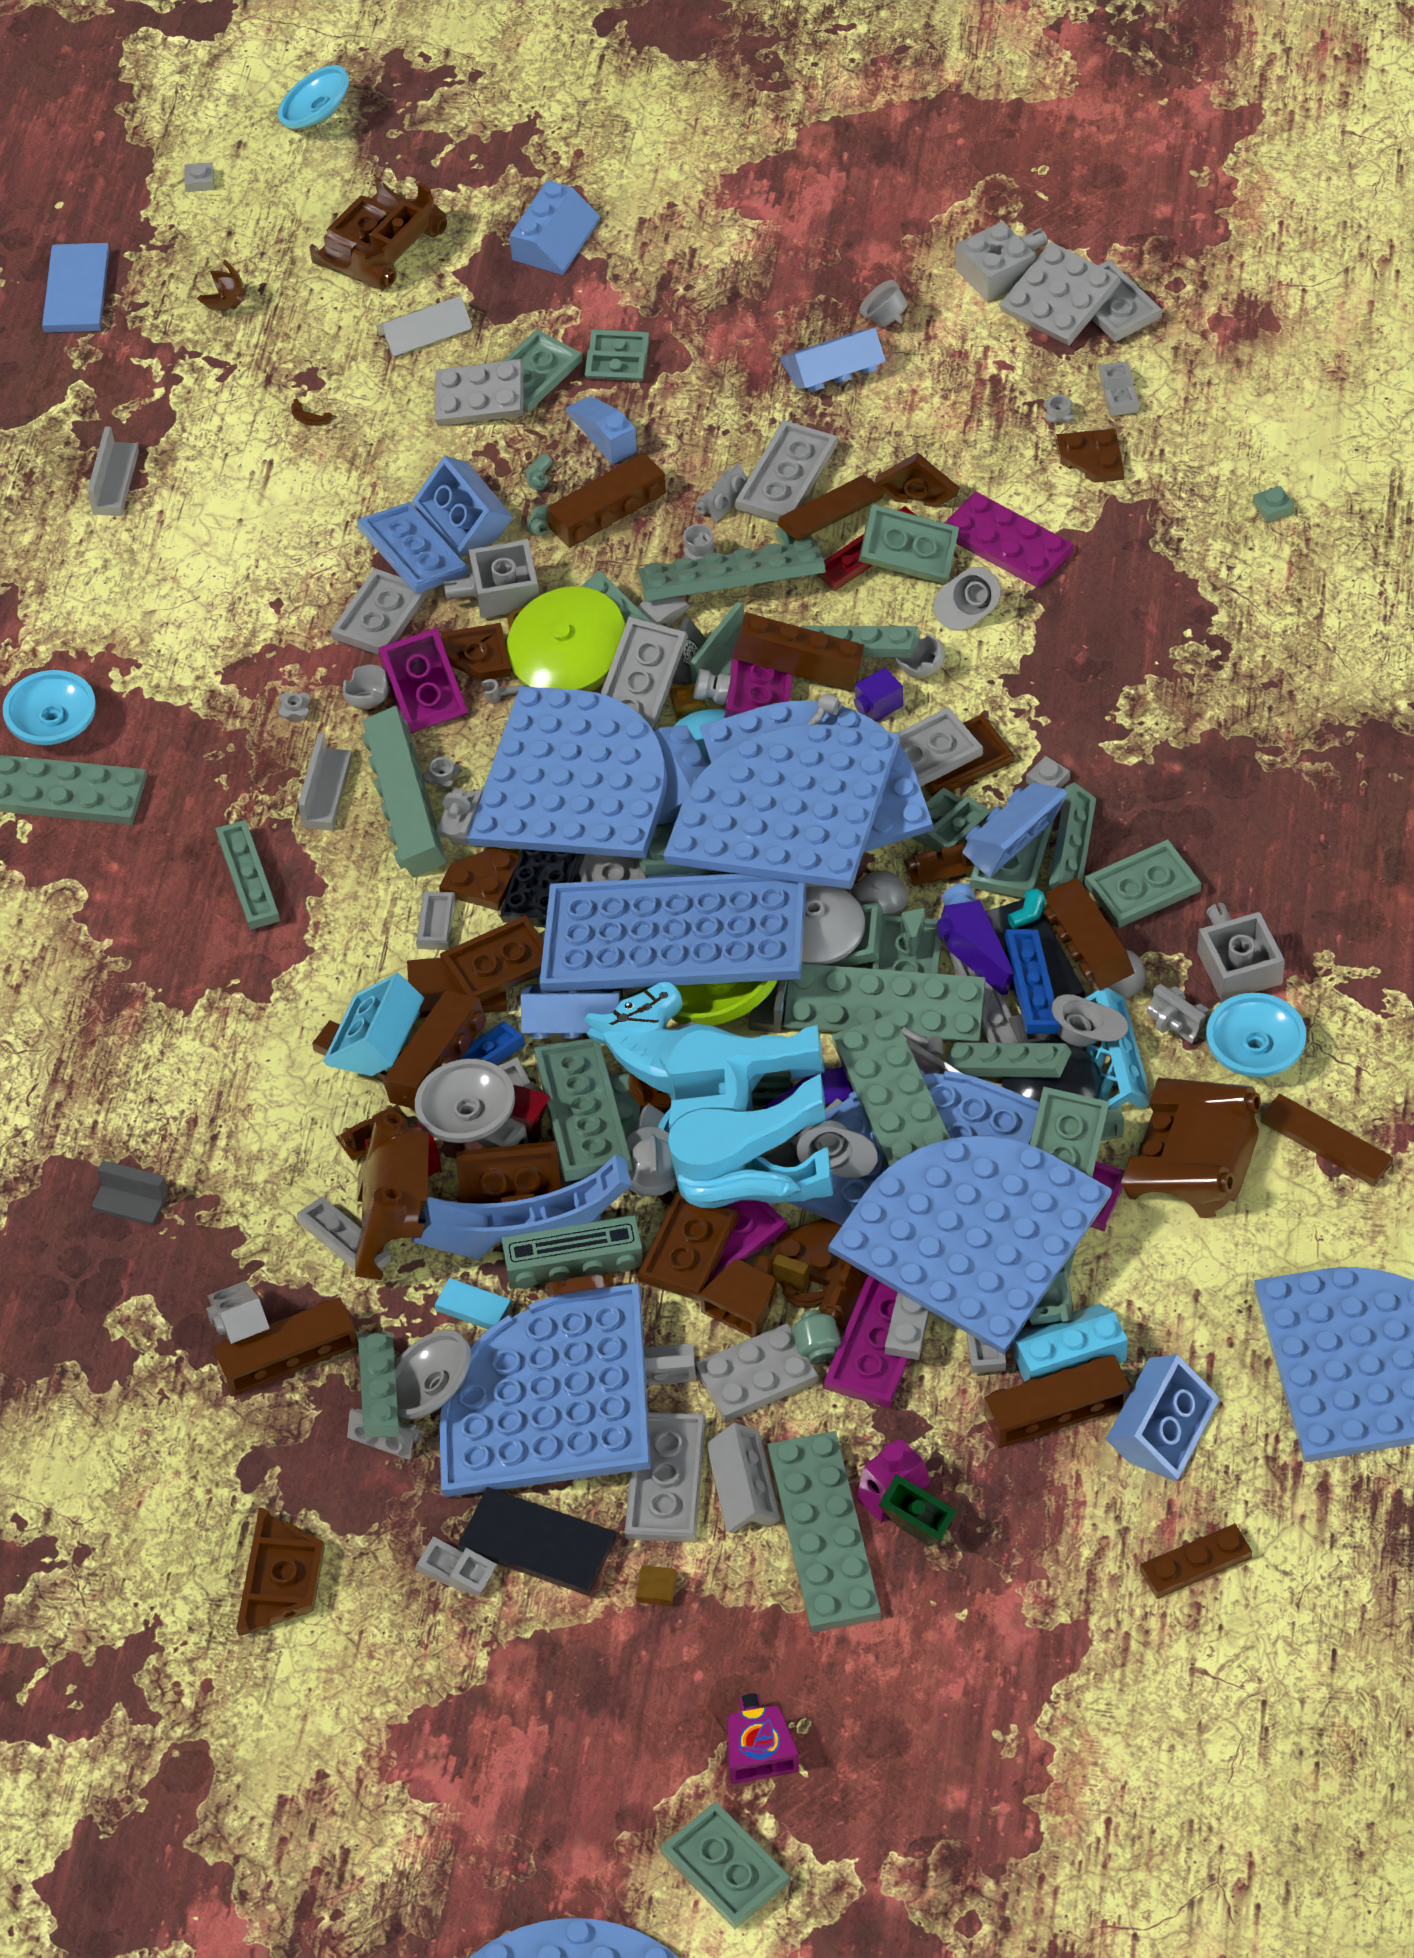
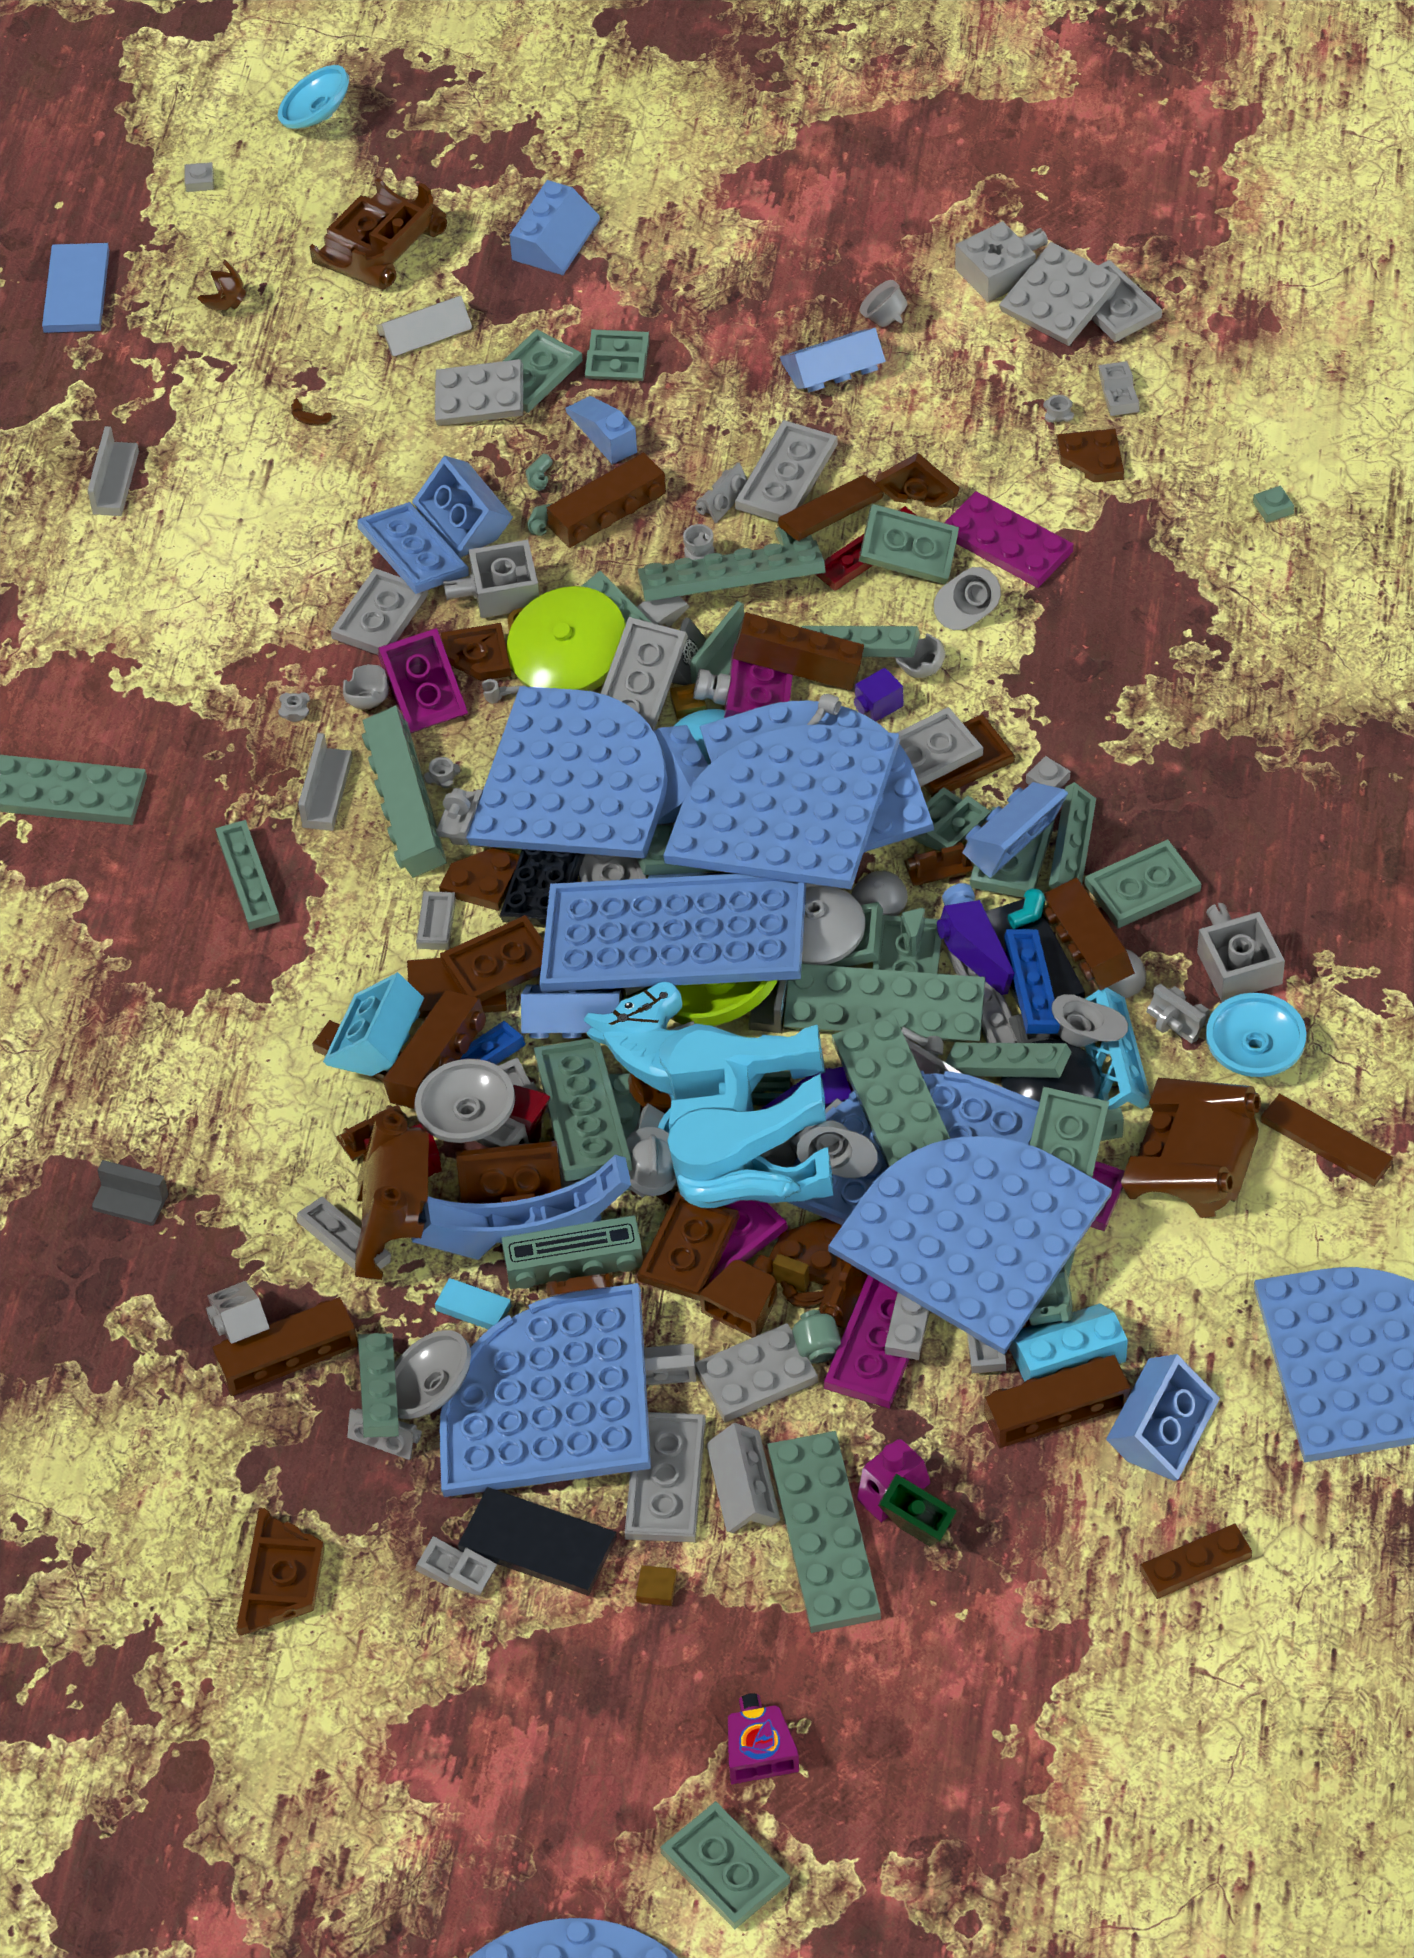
medium azure dish [3,670,96,745] -> none

